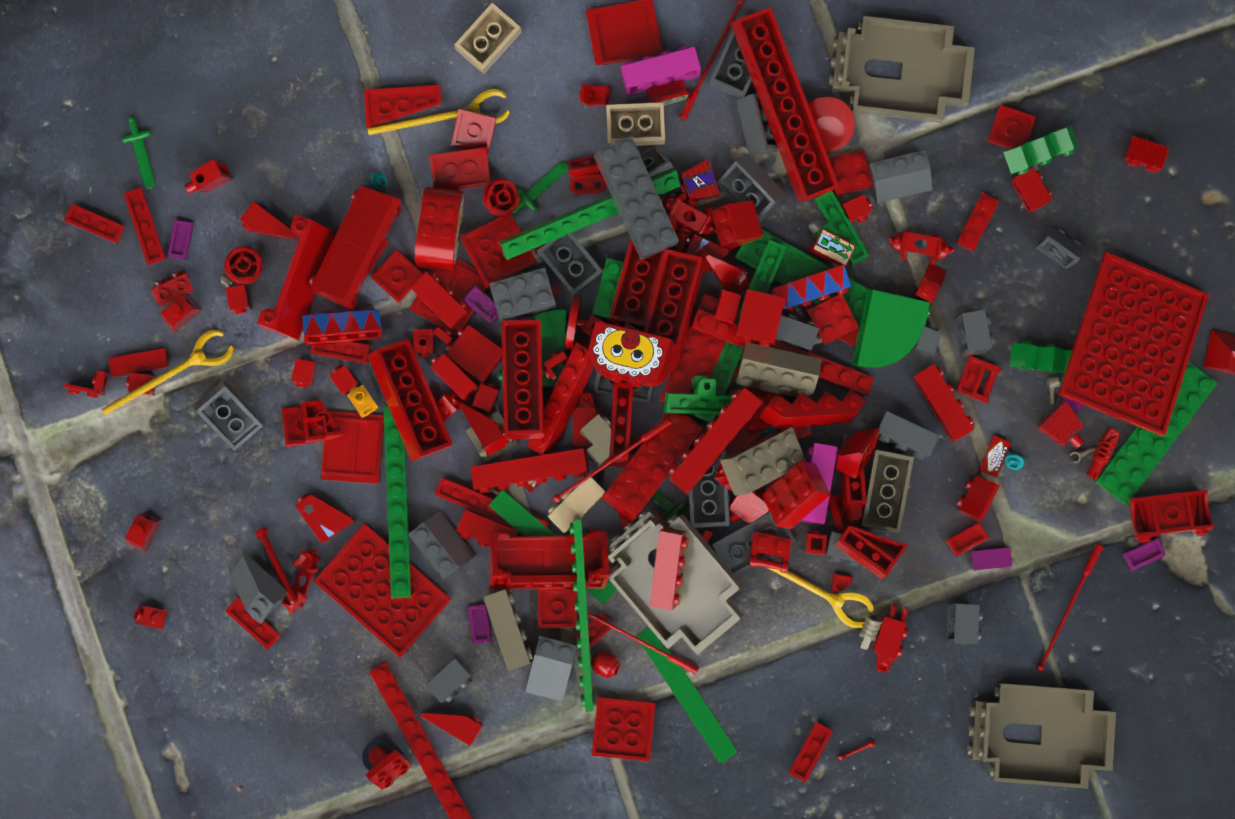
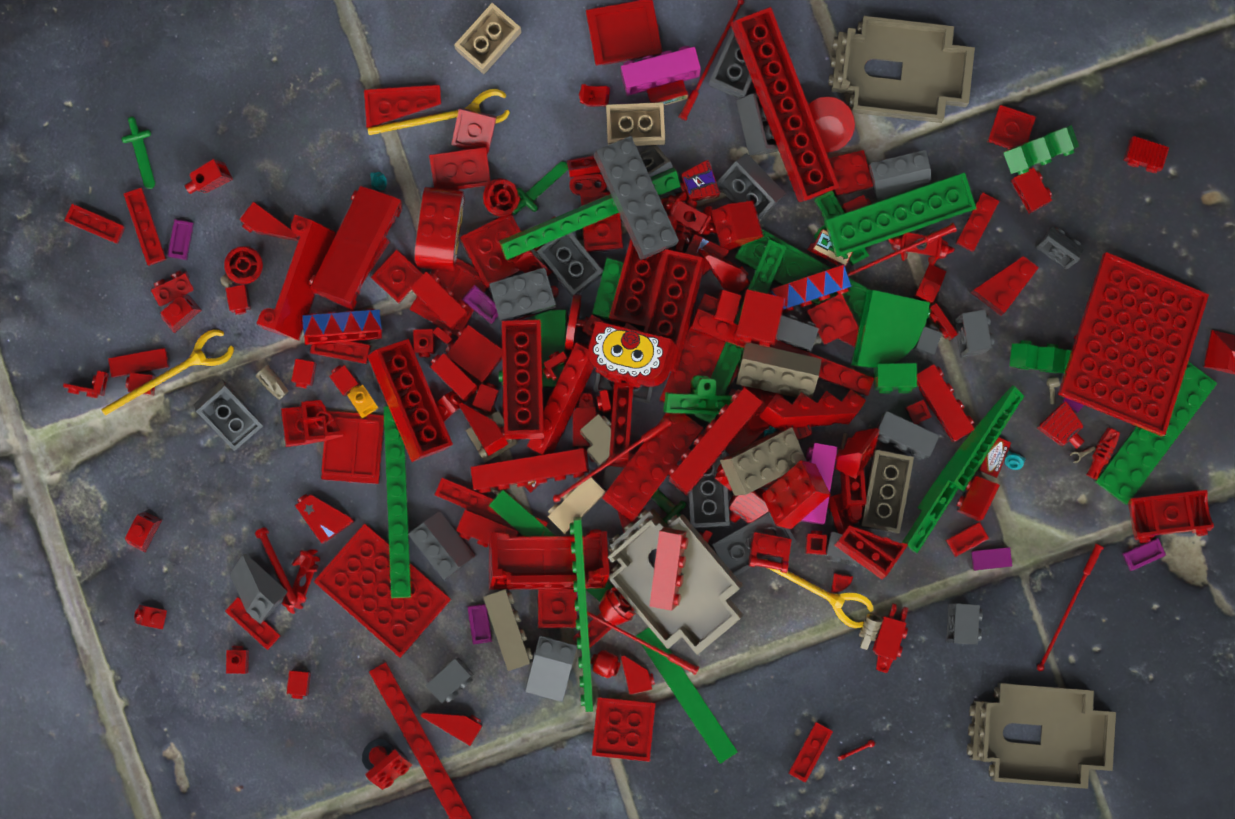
red plate [955,356,1001,404] -> none
none -> red brick [226,646,249,674]
none -> dark tan hinge [255,365,289,400]
none -> red brick [287,670,311,699]
none -> red plate [513,251,552,276]
none -> red plate [580,192,623,252]
none -> red plate [597,390,611,415]
none -> red cone [598,587,636,626]
none -> red slope [621,655,655,695]
none -> green plate [824,173,976,257]
none -> red piece [847,223,957,276]
none -> green brick [874,363,917,394]
none -> green slope [902,385,1024,553]
none -> red plate [906,400,932,424]
none -> red plate [929,303,958,341]
none -> red wedge [971,256,1039,316]

